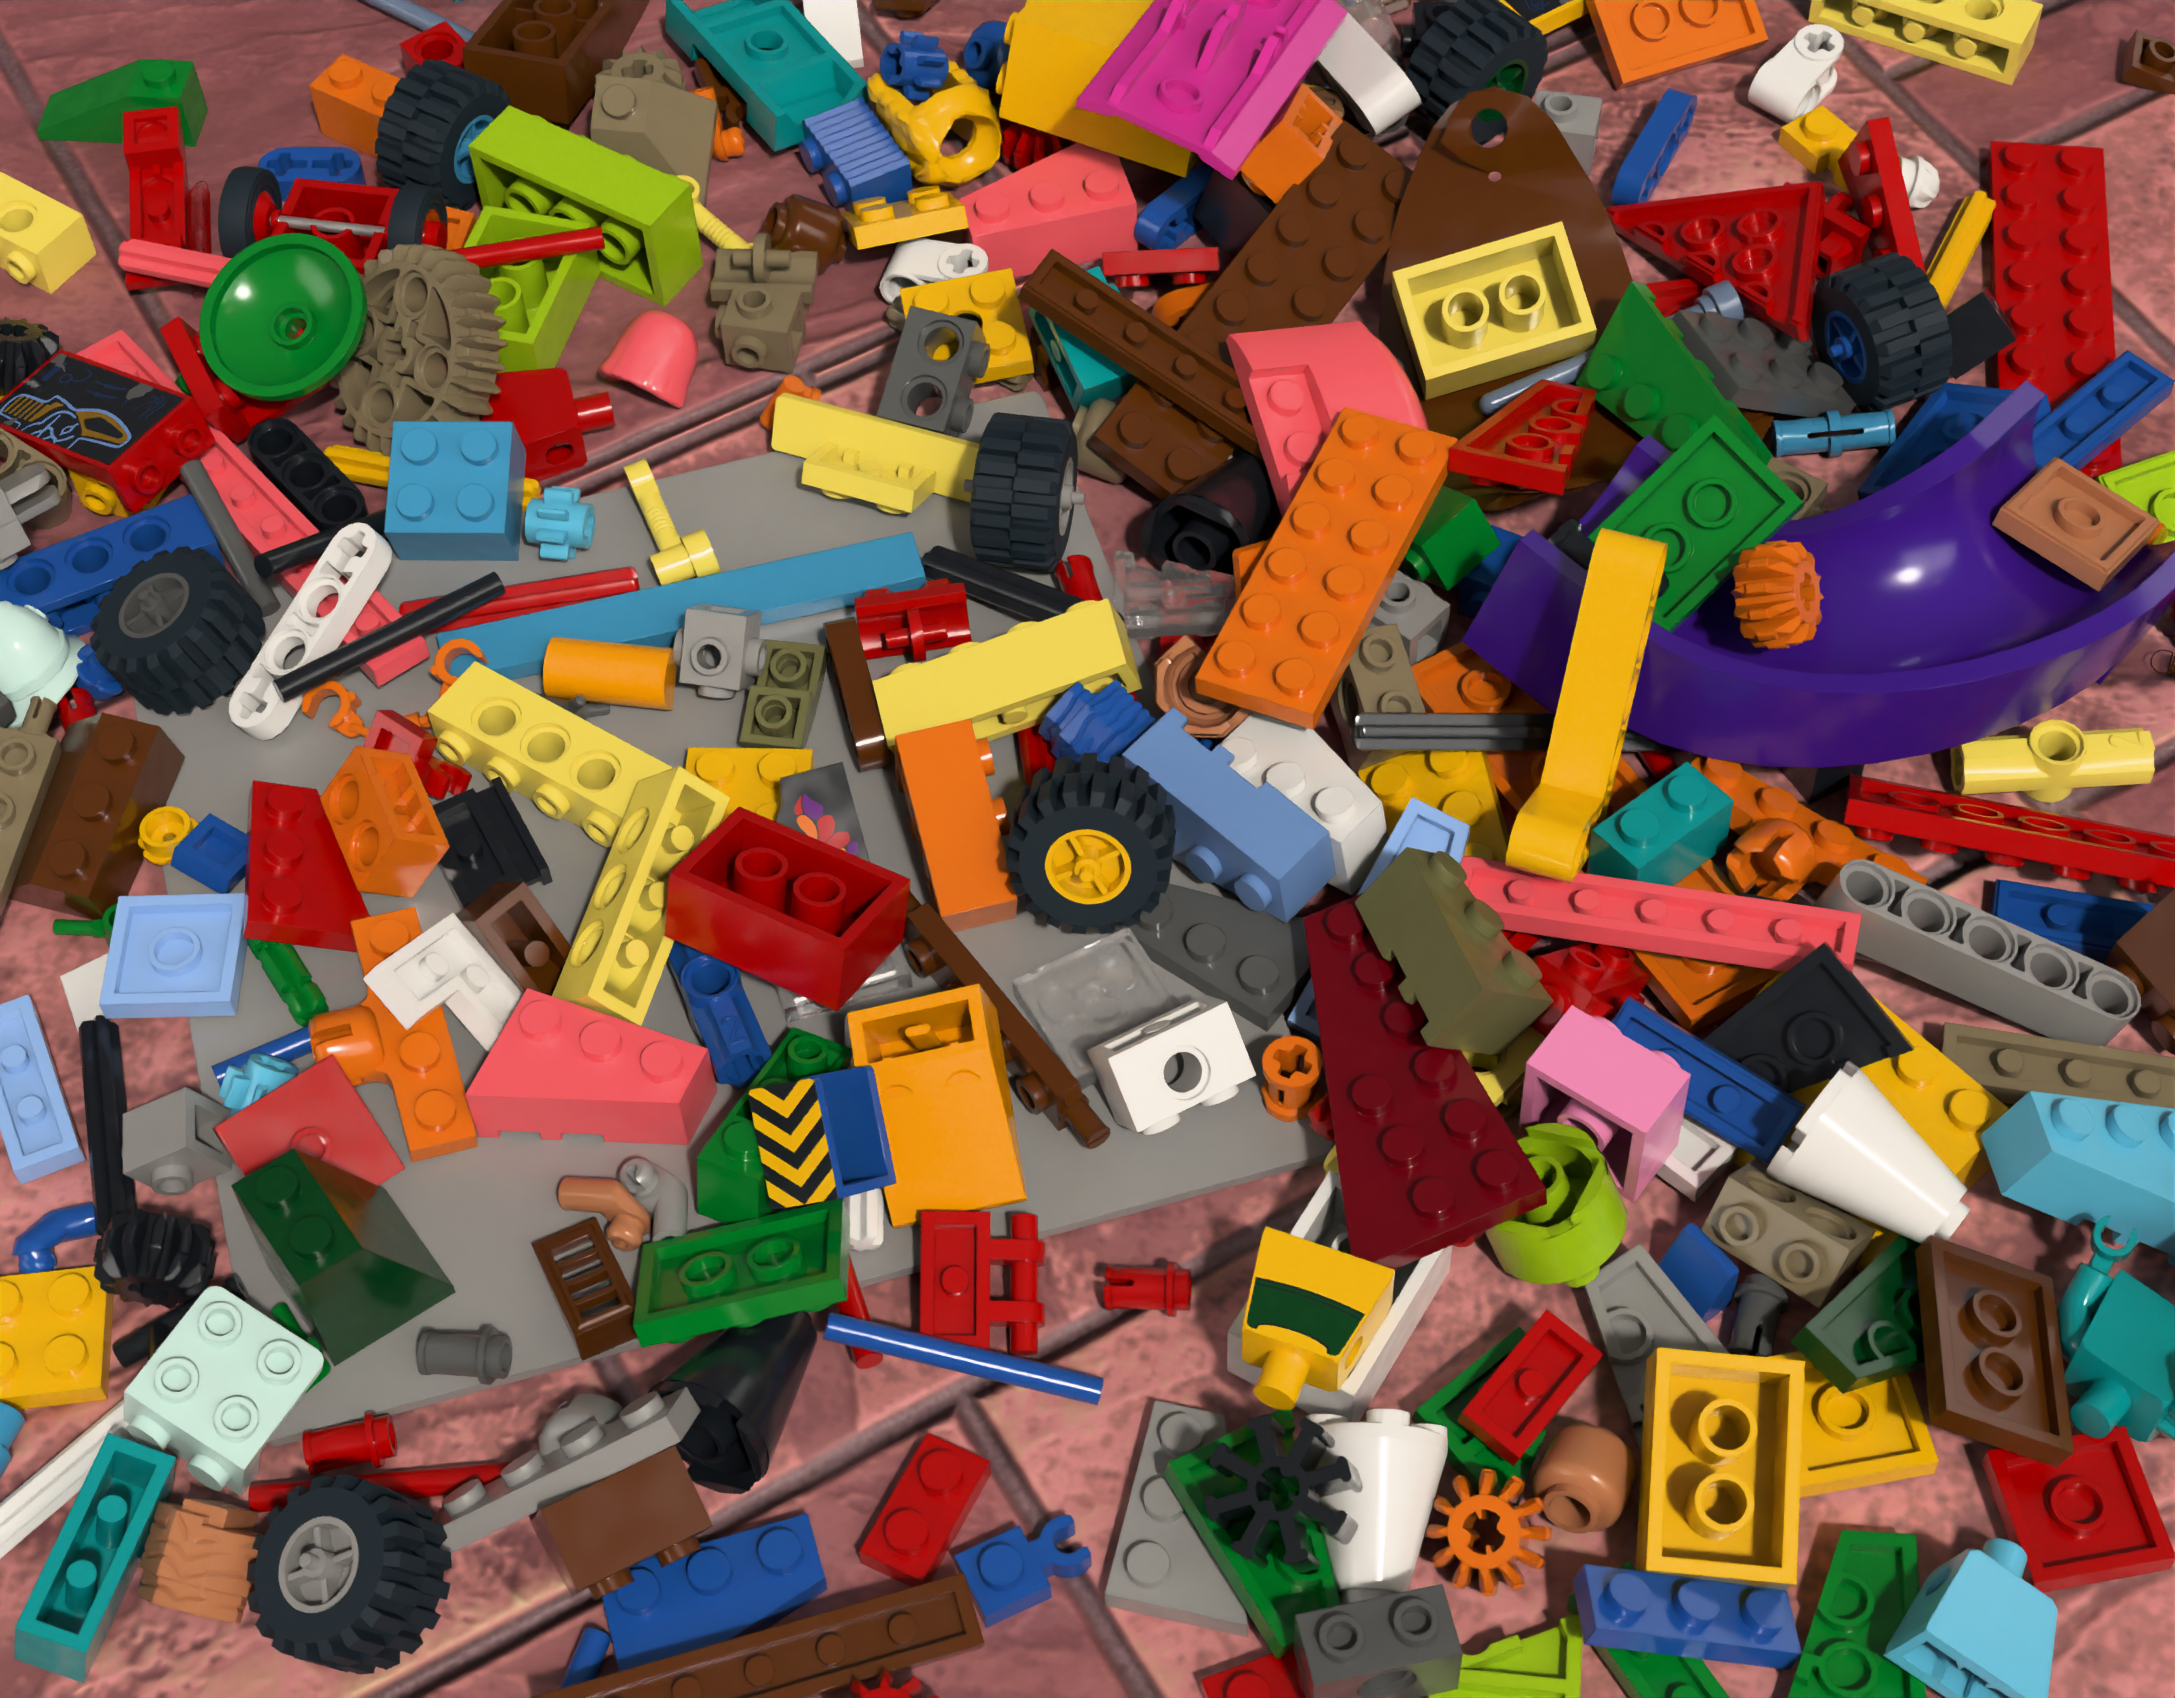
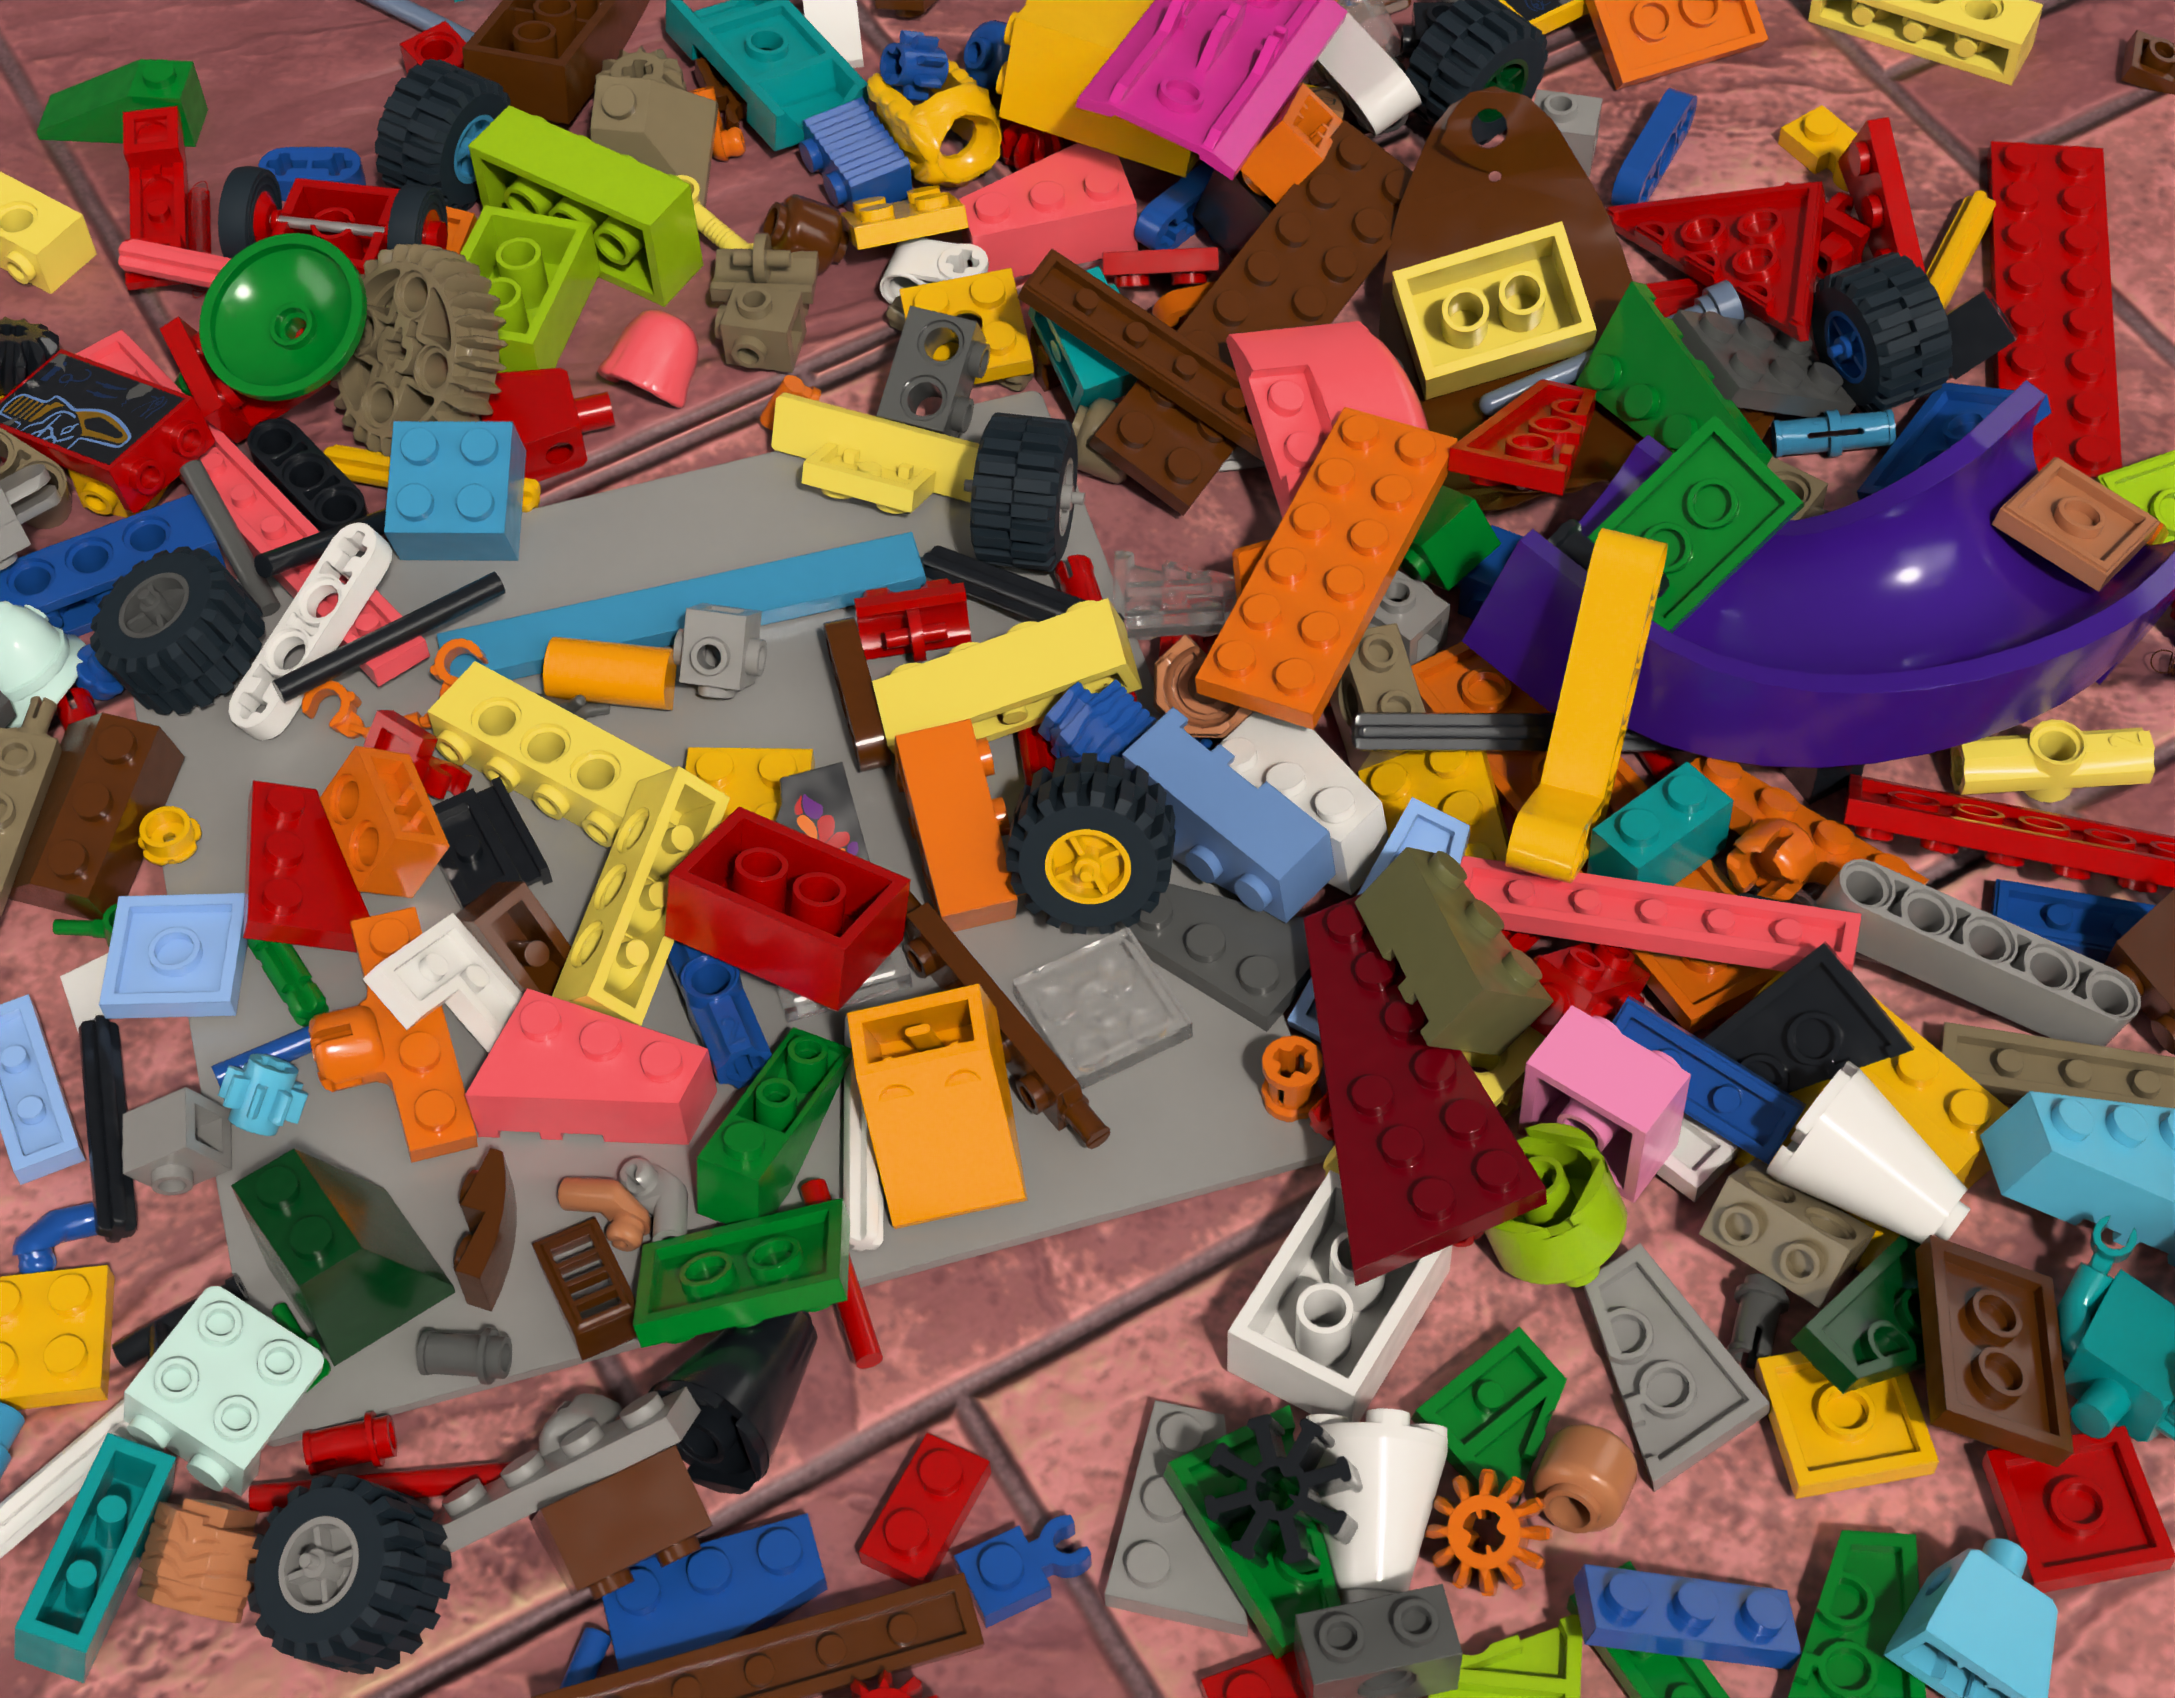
black gear [93,1209,216,1309] -> none
blue plate [170,813,247,894] -> none
plate [212,1054,405,1186] -> none
orange brick [309,53,400,158] -> none
red axle [399,566,640,636] -> none
red bar [449,226,605,269] -> none
medium azure gear [524,486,596,561] -> none
light yellow brick [623,458,721,585] -> none
olive slope [739,639,829,749] -> none
piece [748,1065,897,1210] -> none
blue bar [823,1312,1103,1405] -> none
red plate [920,1211,1045,1356] -> none
white brick [1087,995,1256,1135] -> none
red pin [1104,1261,1192,1317] -> none
black cone [1141,452,1278,592] -> none
yellow torso [1241,1226,1395,1410] -> none
red plate [1457,1309,1604,1467] -> none
yellow brick [1635,1347,1805,1590] -> none
blue slope [1658,1222,1739,1323] -> none
orange gear [1730,540,1824,650] -> none
white piece [1748,24,1844,123] -> none
white plate [1898,155,1940,209] -> none
blue tile [2033,350,2175,472] -> none
none -> reddish brown slope [454,1148,517,1312]

